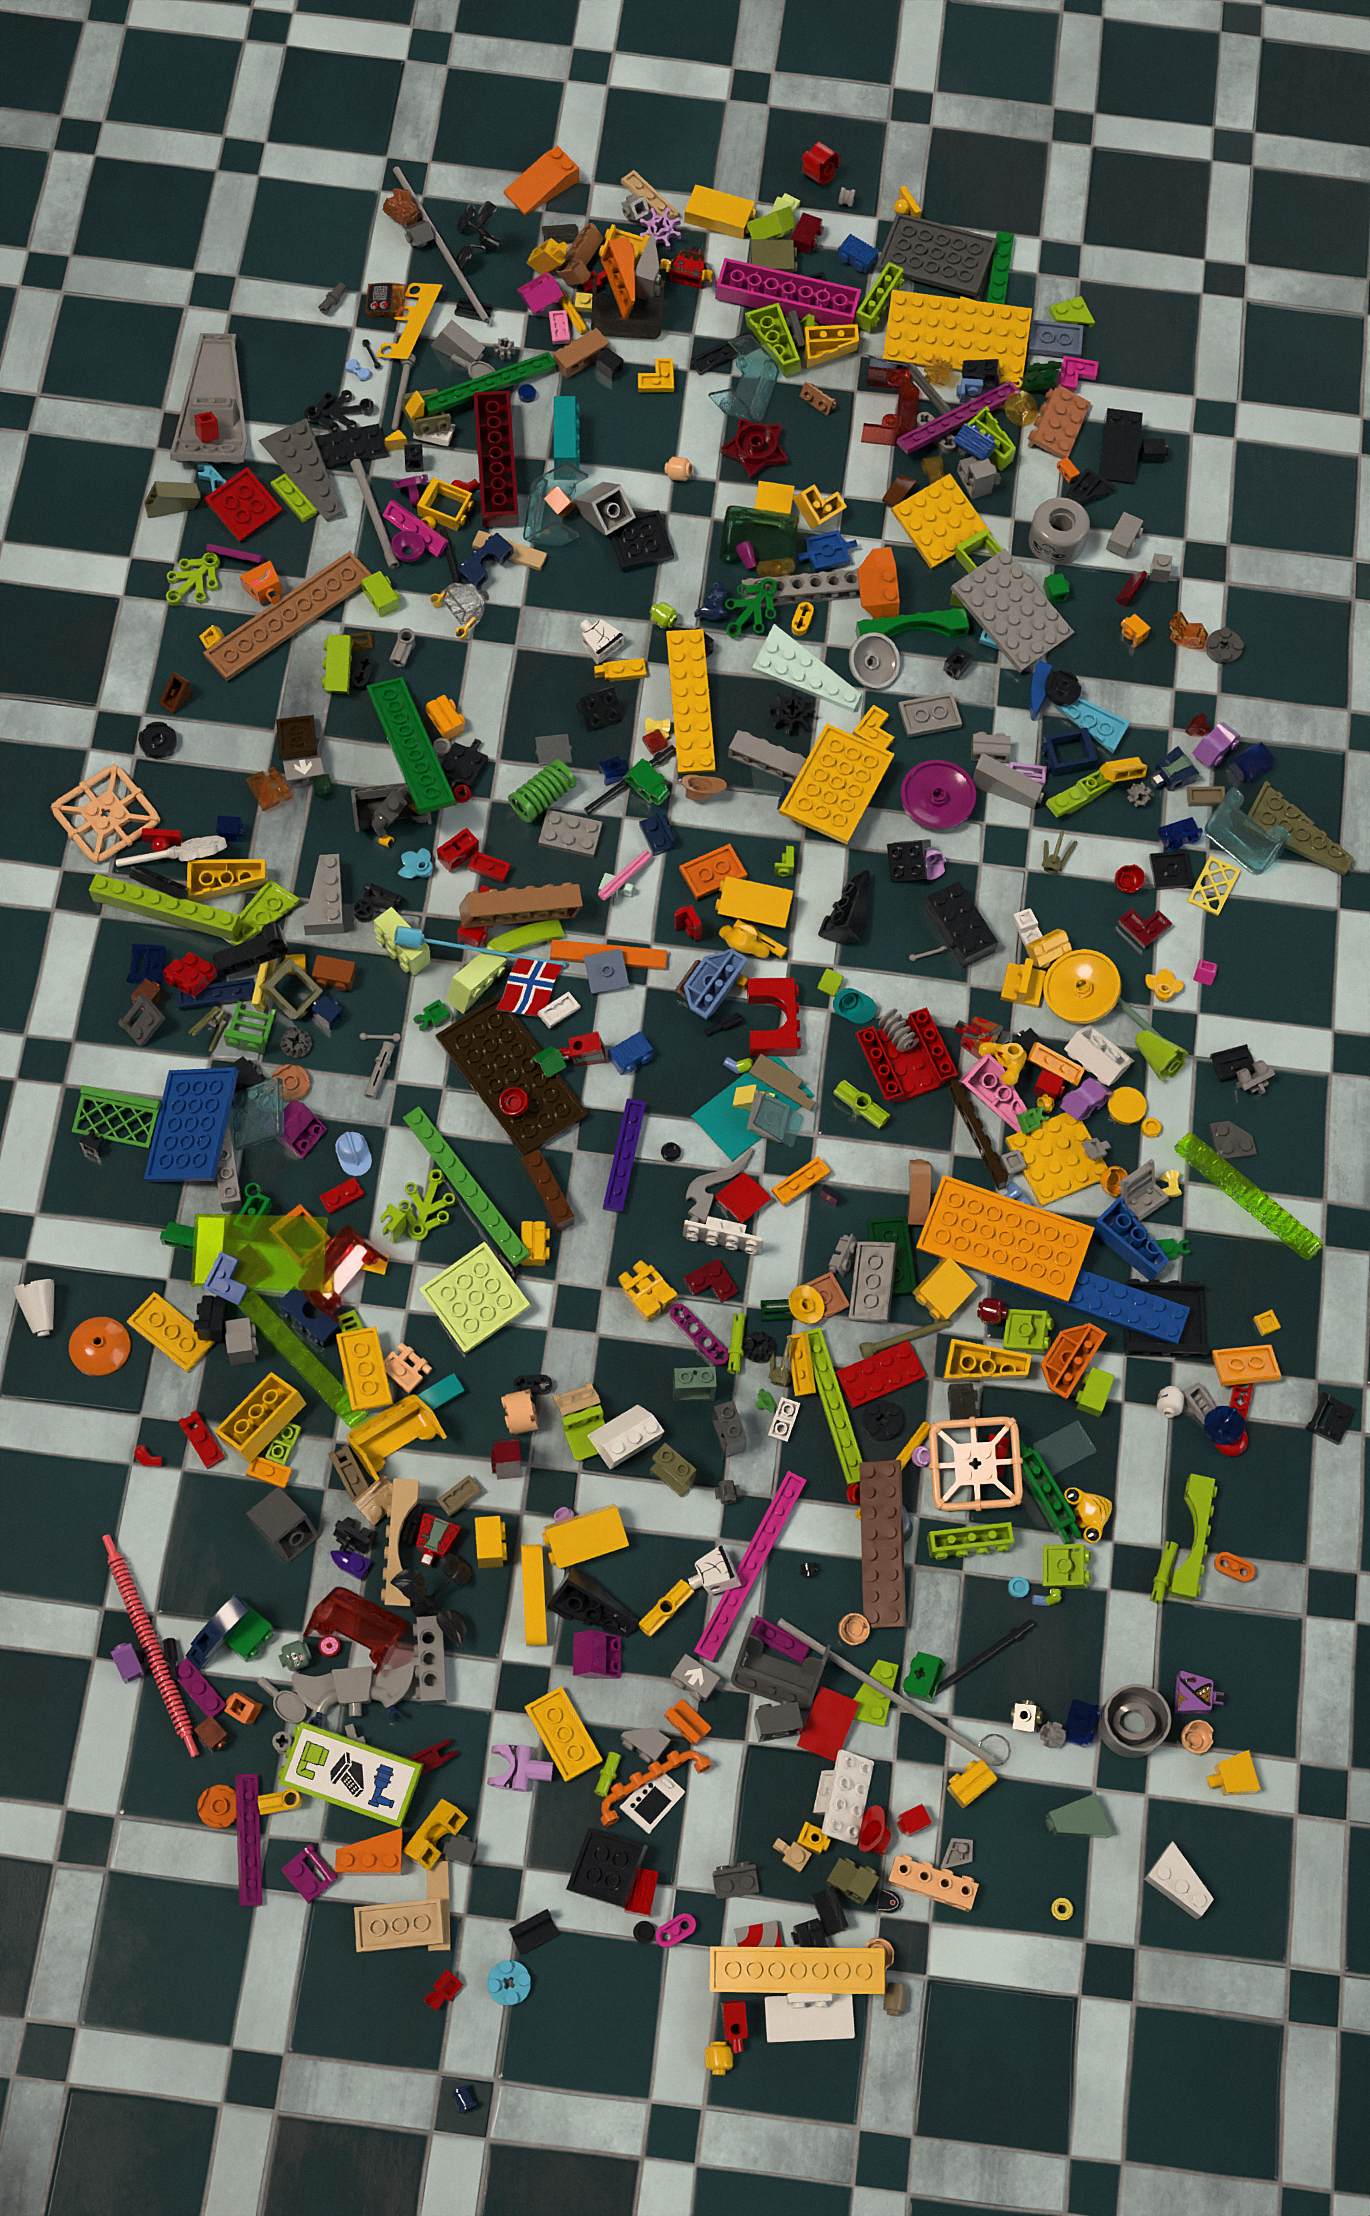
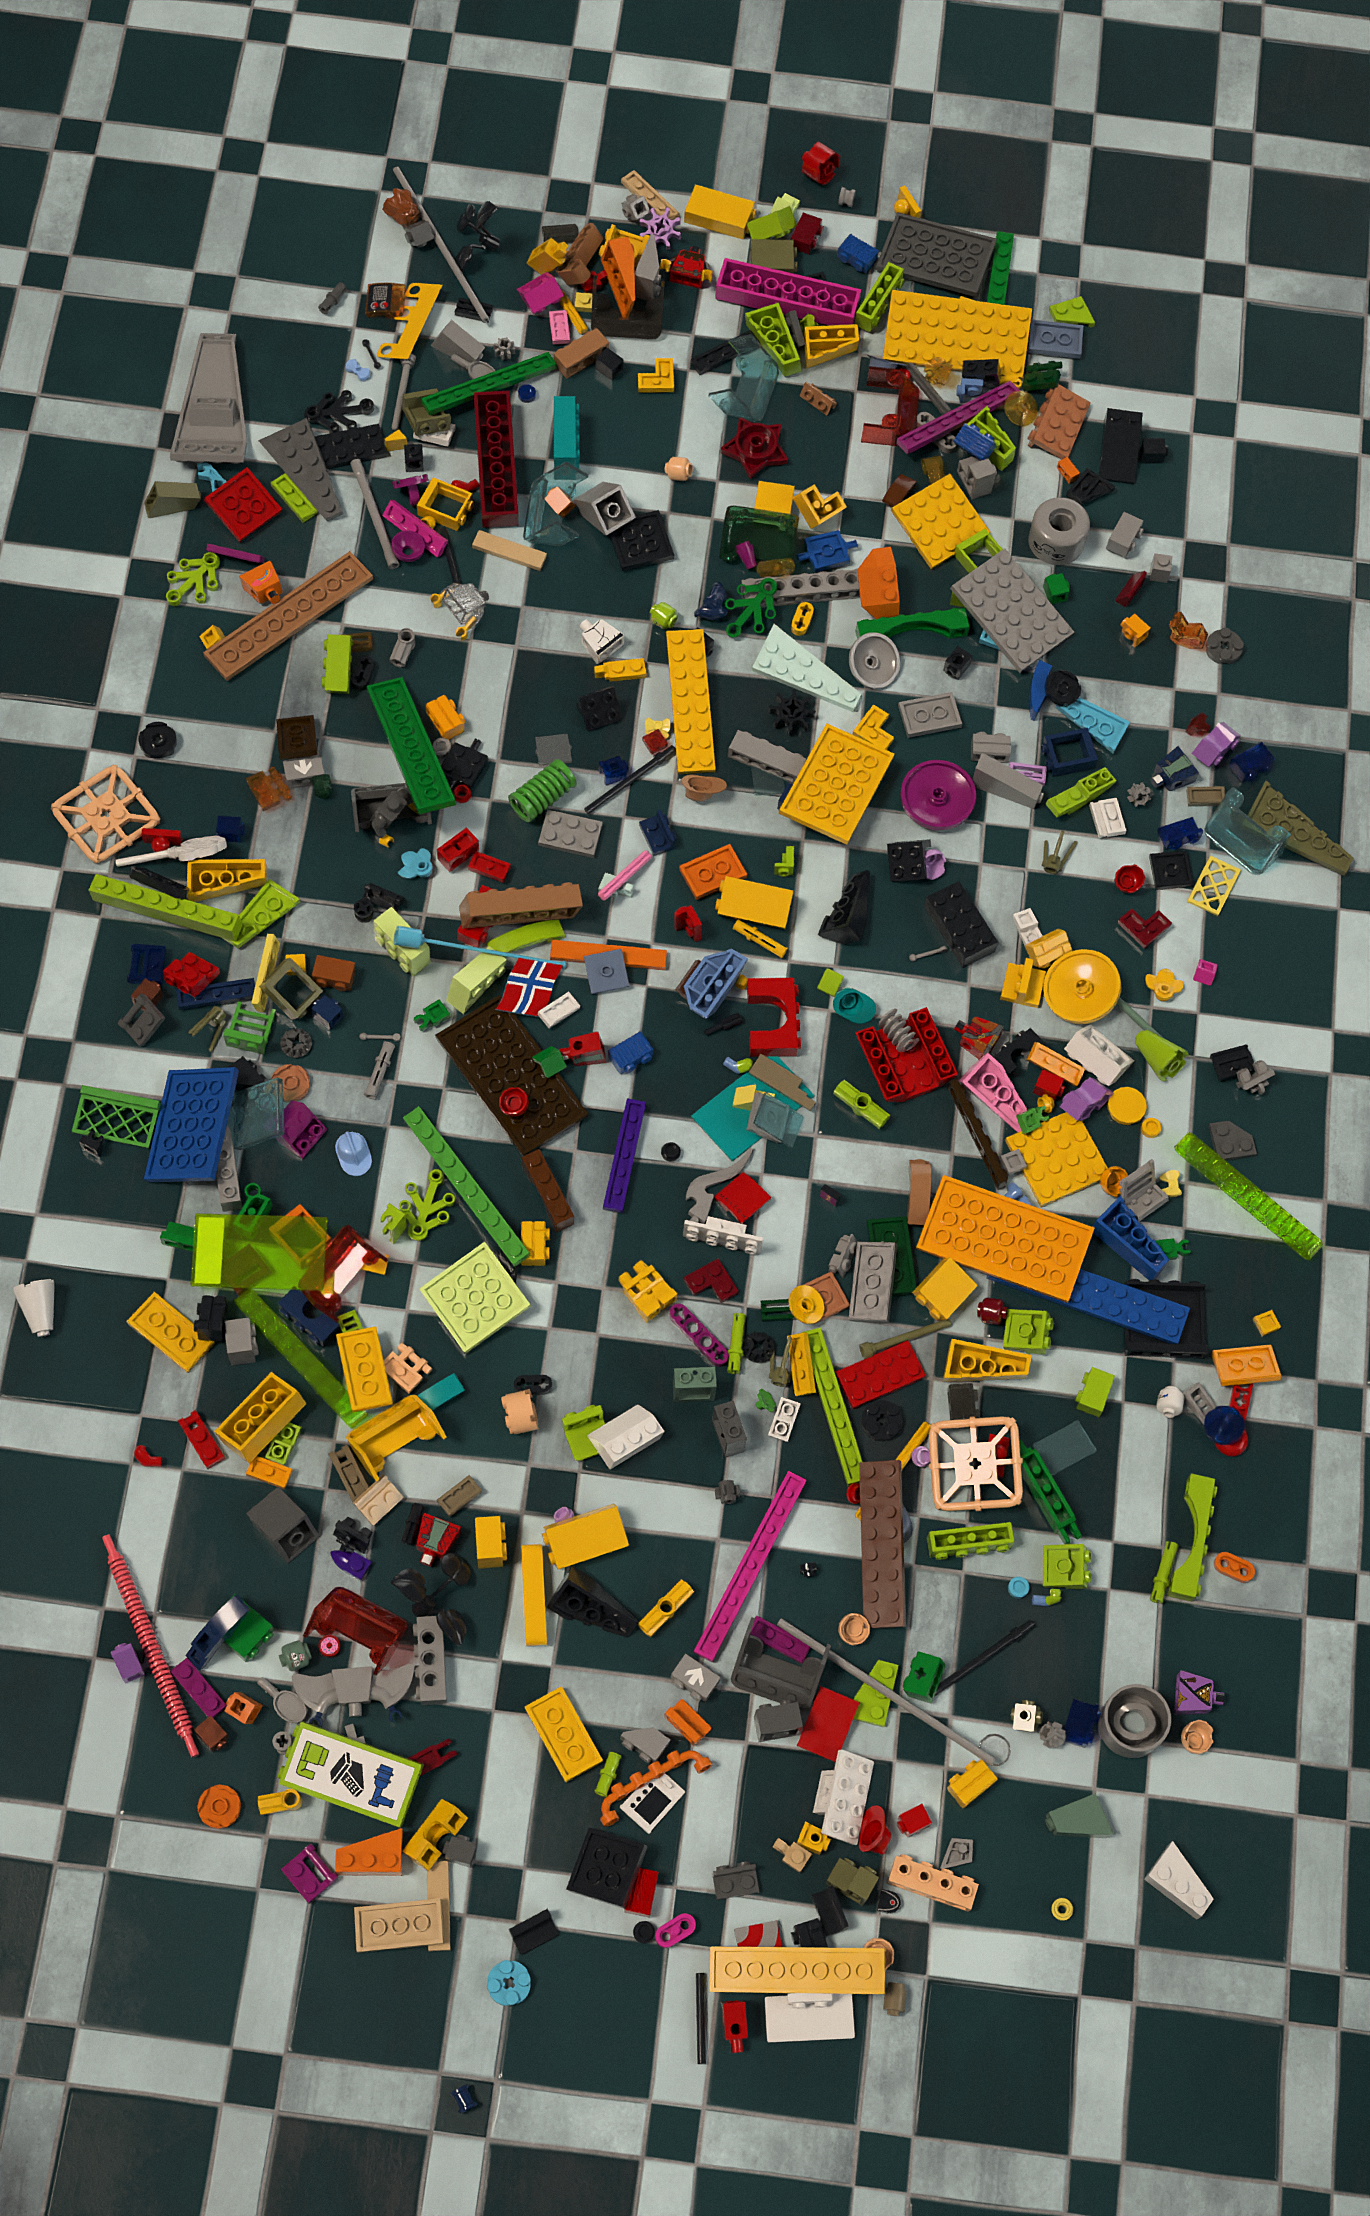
orange dish [69,1317,131,1376] -> none
reddish brown slope [159,671,192,714] -> none
black axle [163,1638,178,1681] -> none
red brick [194,411,219,443] -> none
plate [202,1251,249,1306] -> none
black beam [212,922,289,976] -> none
magenta tile [235,1774,262,1907] -> none
light grey wedge [304,854,344,936] -> none
red plate [319,1177,364,1215] -> none
lime brick [361,571,400,617] -> none
tan arch [381,1478,420,1608] -> none
yellow slope [405,391,425,419] -> none
red plate [424,1970,463,2011] -> none
dark blue arch [459,532,514,591] -> none
lavender connector [487,1744,553,1792] -> none
dark red wedge [490,1438,522,1480] -> none
orange slope [503,145,579,215] -> none
tan plate [552,1382,601,1416] -> none
magenta slope [573,1630,621,1679] -> none
green hinge [623,758,670,805] -> none
olive panel [650,1443,697,1497] -> none
white torso [688,1545,741,1595] -> none
yellow head [705,2042,733,2075] -> none
yellow head [719,924,769,959] -> none
light orange plate [771,1156,831,1206] -> none
yellow head [978,1042,1027,1086] -> none
orange wedge [1040,1323,1107,1400] -> none
dark pink plate [1059,356,1099,392] -> none
yellow head [1064,1488,1112,1544] -> none
light grey plate [1081,1138,1111,1160] -> none
yellow piece [1099,757,1147,782] -> none
yellow torso [1206,1750,1261,1796] -> none
black plate [1306,1392,1355,1445] -> none
none -> black bar [696,1973,706,2065]
none -> white plate [1089,798,1126,839]

